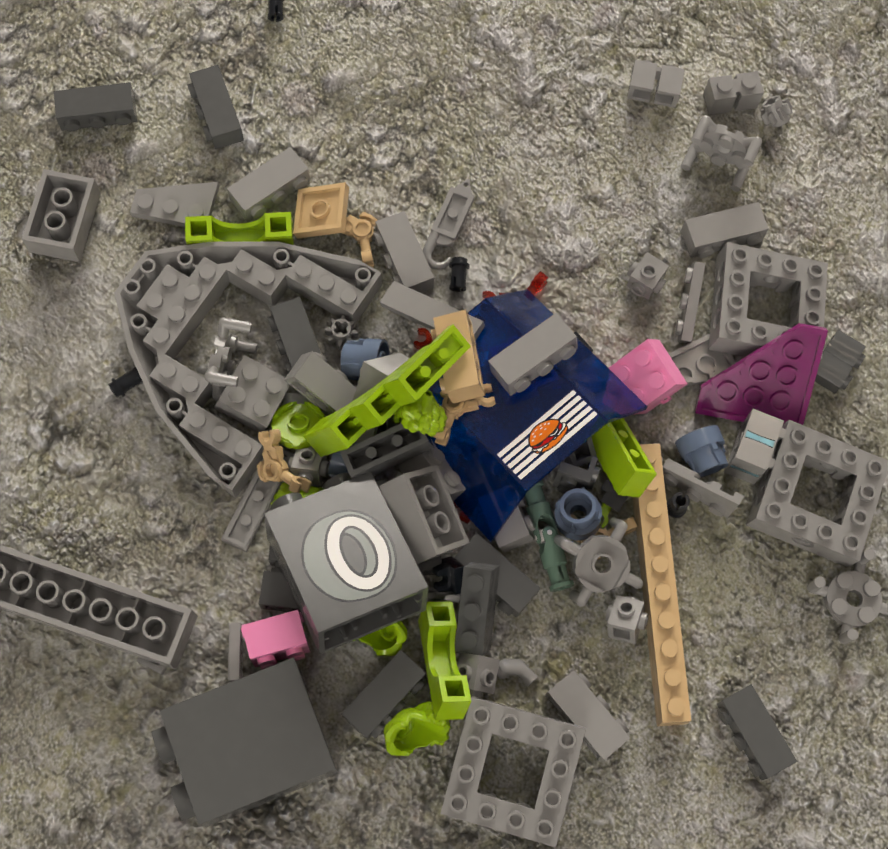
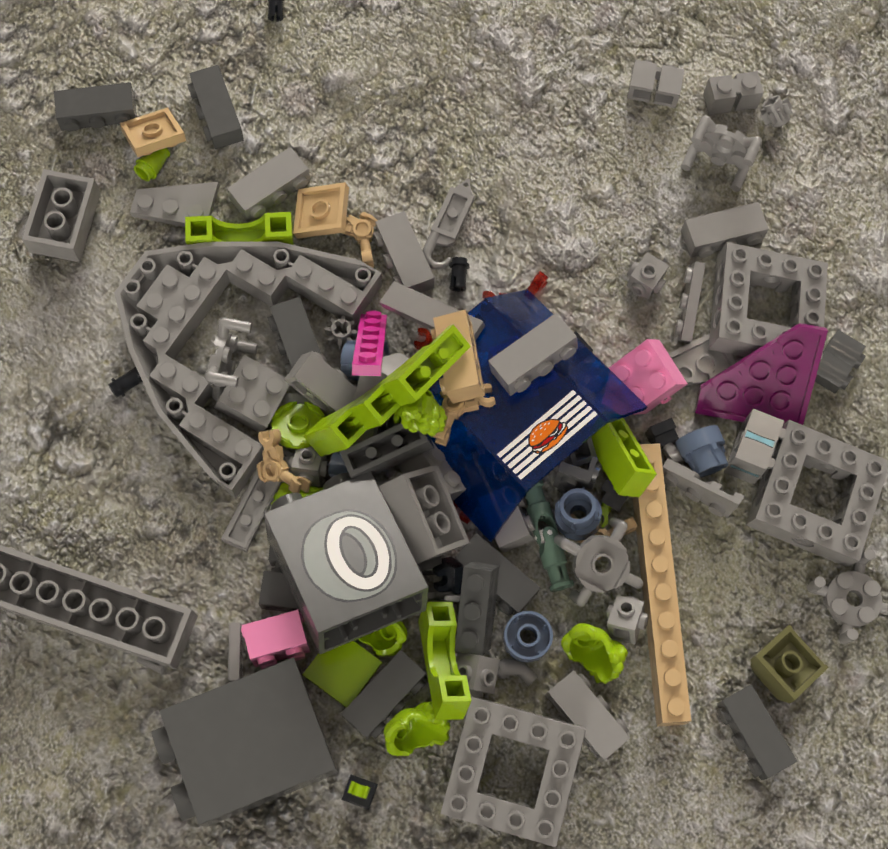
black pin [667,492,690,518] -> none
none -> tan plate [120,107,186,157]
none -> lime cone [134,148,170,182]
none -> lime tile [302,641,382,708]
none -> black piece [341,775,378,810]
none -> dark pink plate [352,311,387,376]
none -> sand blue piece [503,611,553,662]
none -> lime hair [561,623,628,684]
none -> black piece [645,418,683,464]
none -> olive slope [750,624,829,704]

